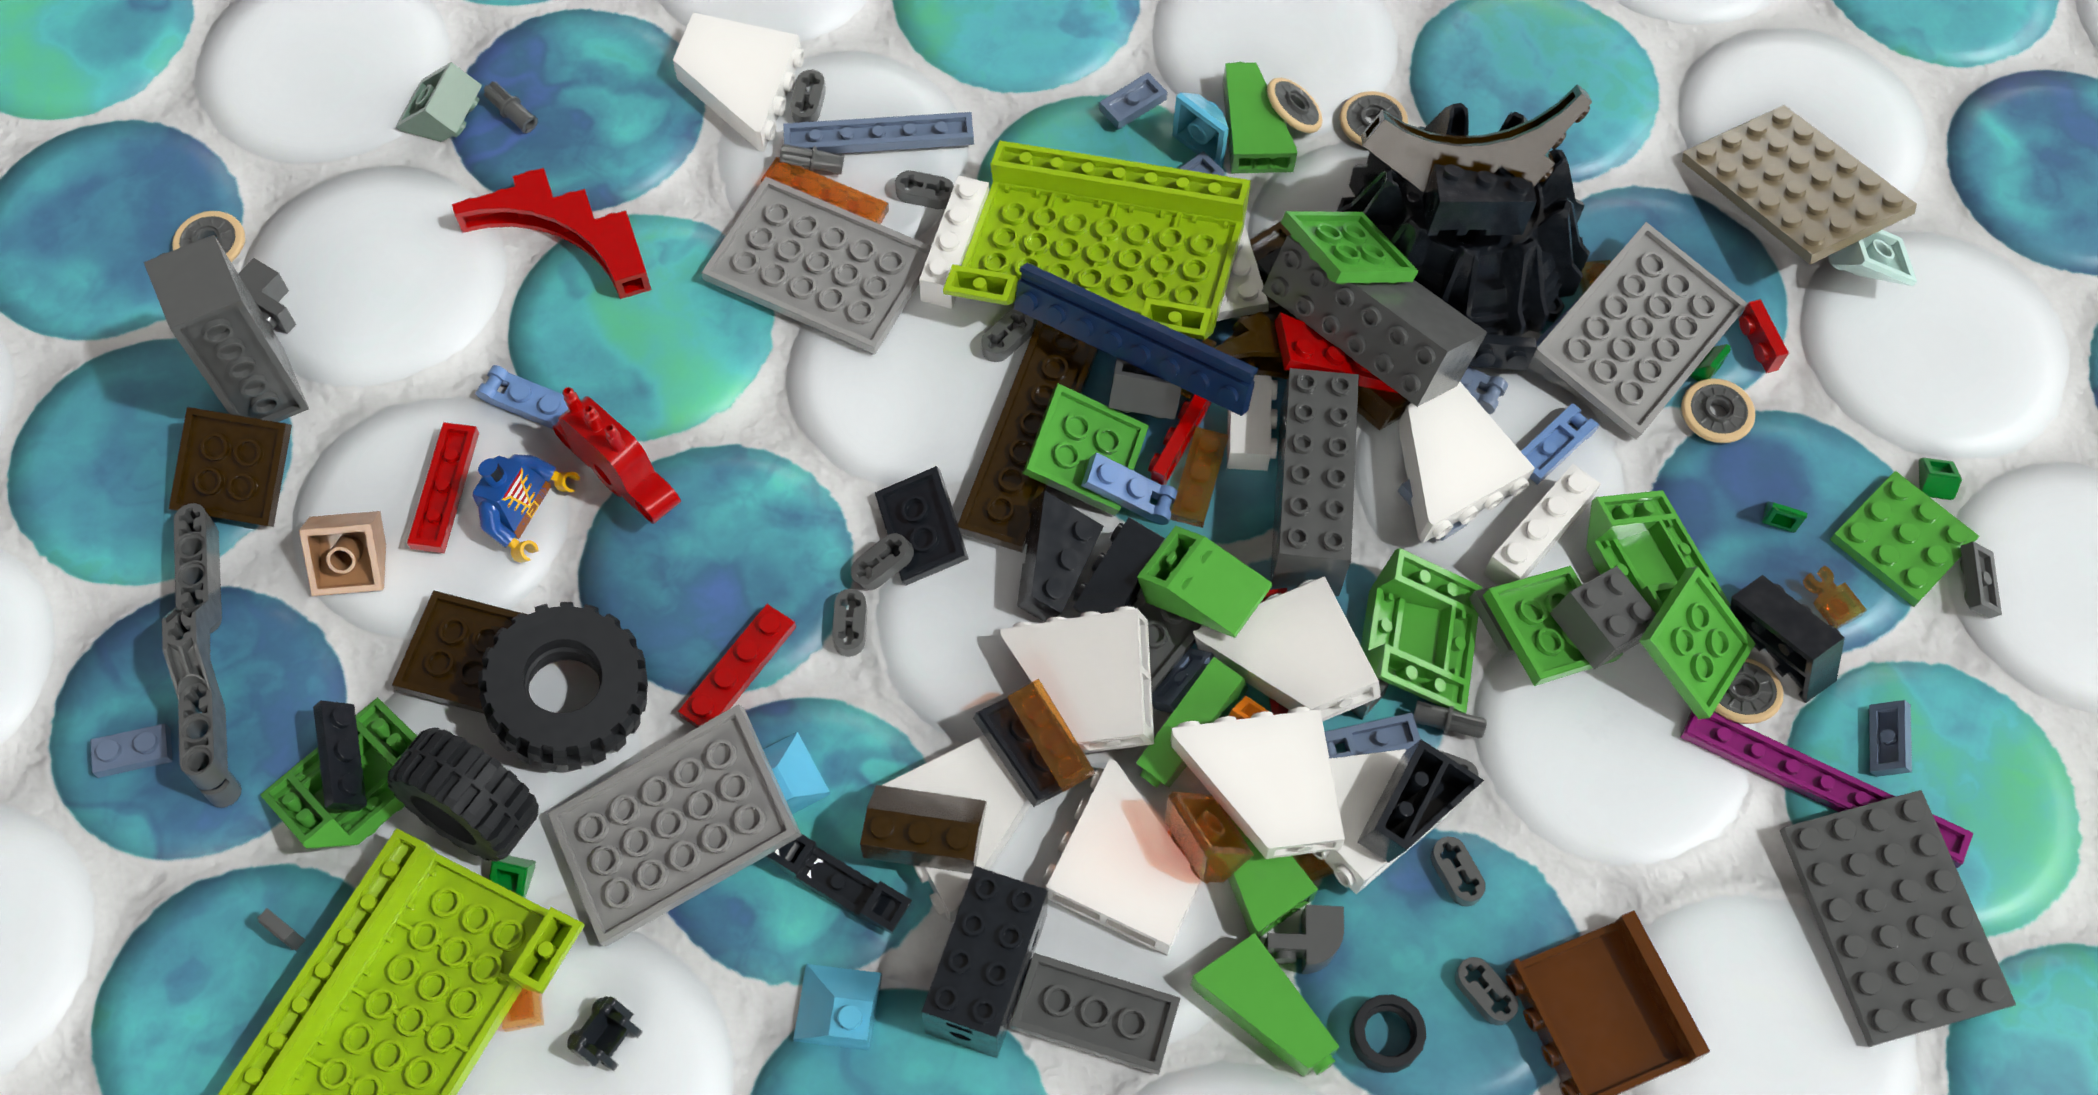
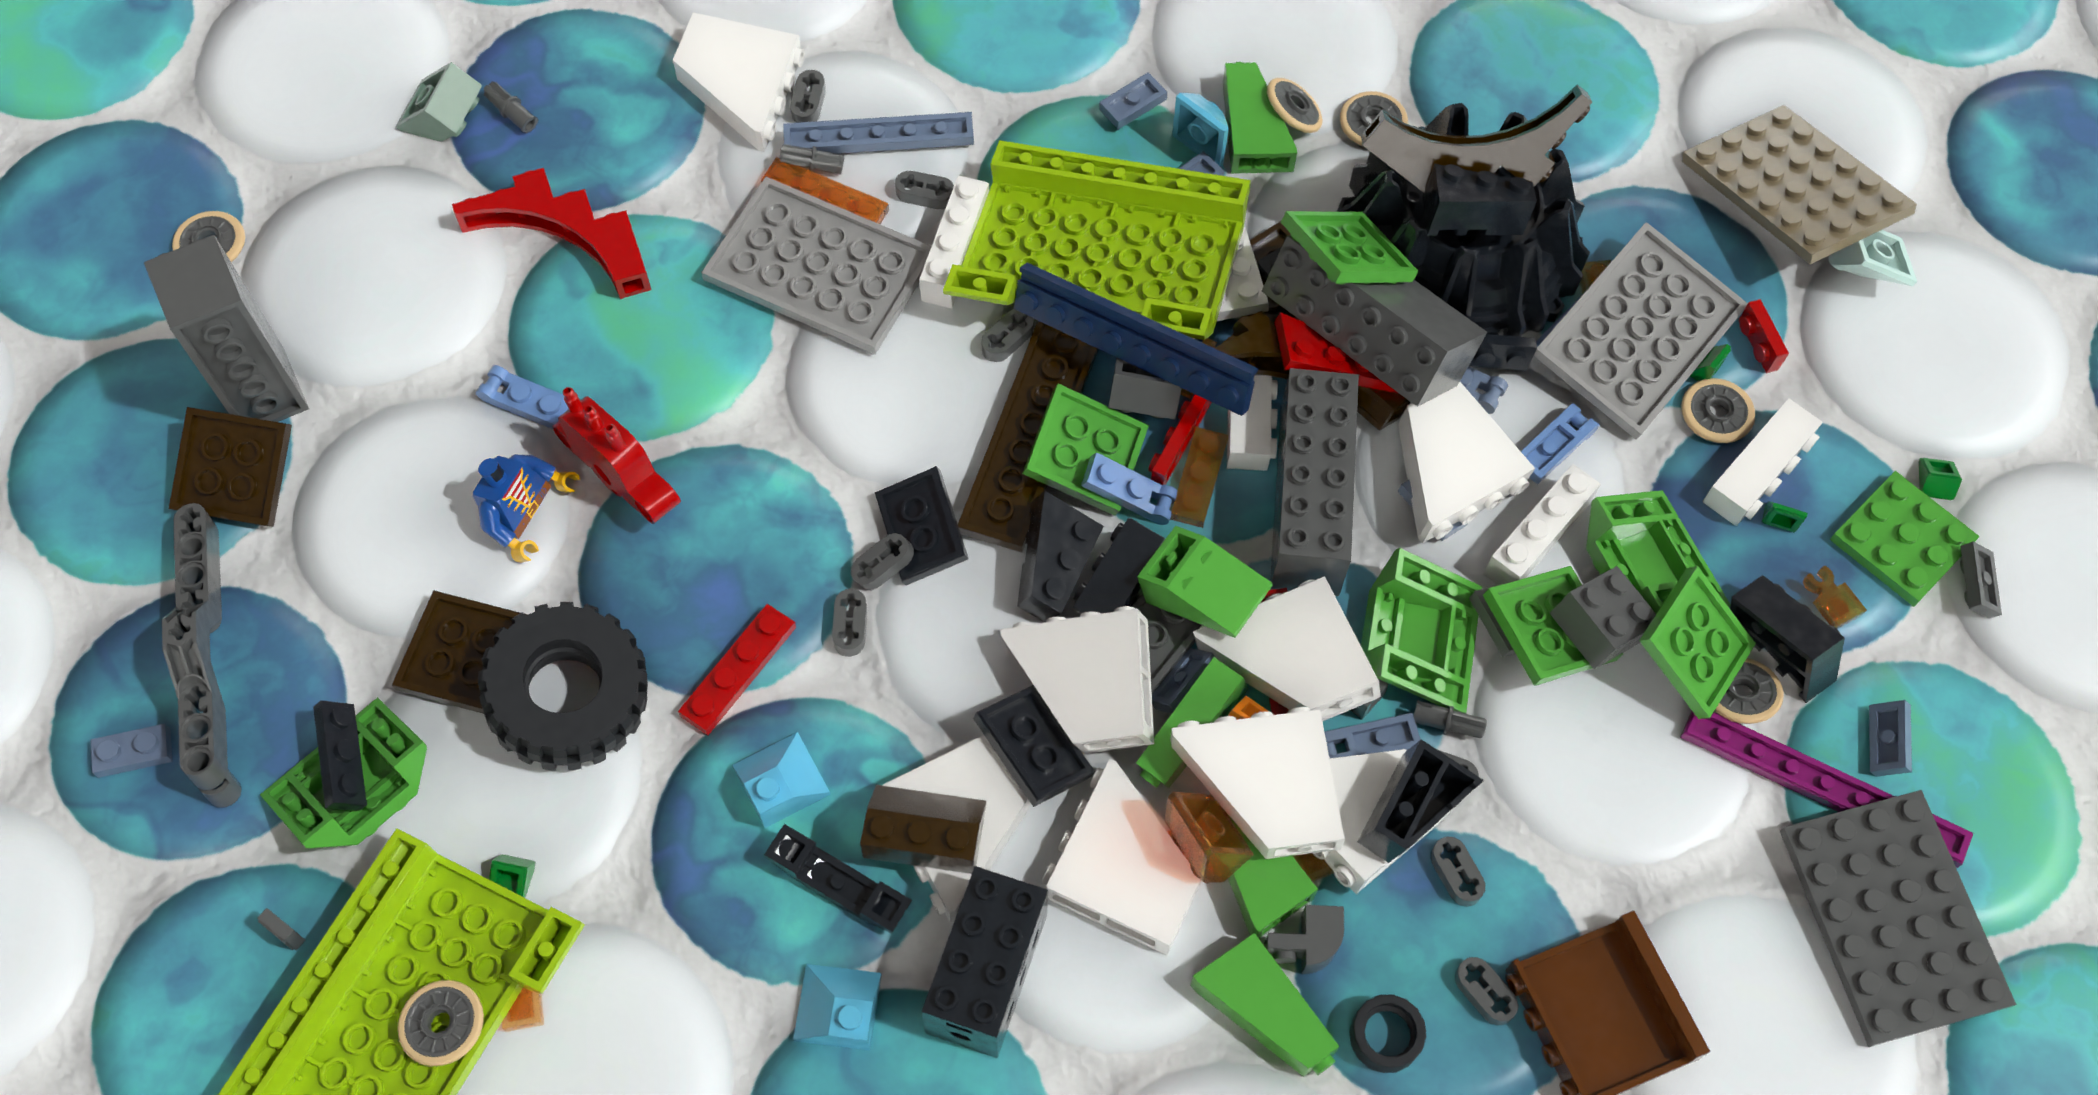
dark grey brick [239,258,297,334] -> none
medium nougat slope [299,511,386,596] -> none
black tyre [387,727,539,862] -> none
red plate [407,422,479,554] -> none
light grey plate [547,704,802,946] -> none
black piece [567,996,642,1071] -> none
clear orange plate [1007,678,1095,792] -> none
dark grey plate [1011,953,1180,1075] -> none
none -> dark grey wheel [398,980,484,1066]
none -> white brick [1703,398,1823,526]

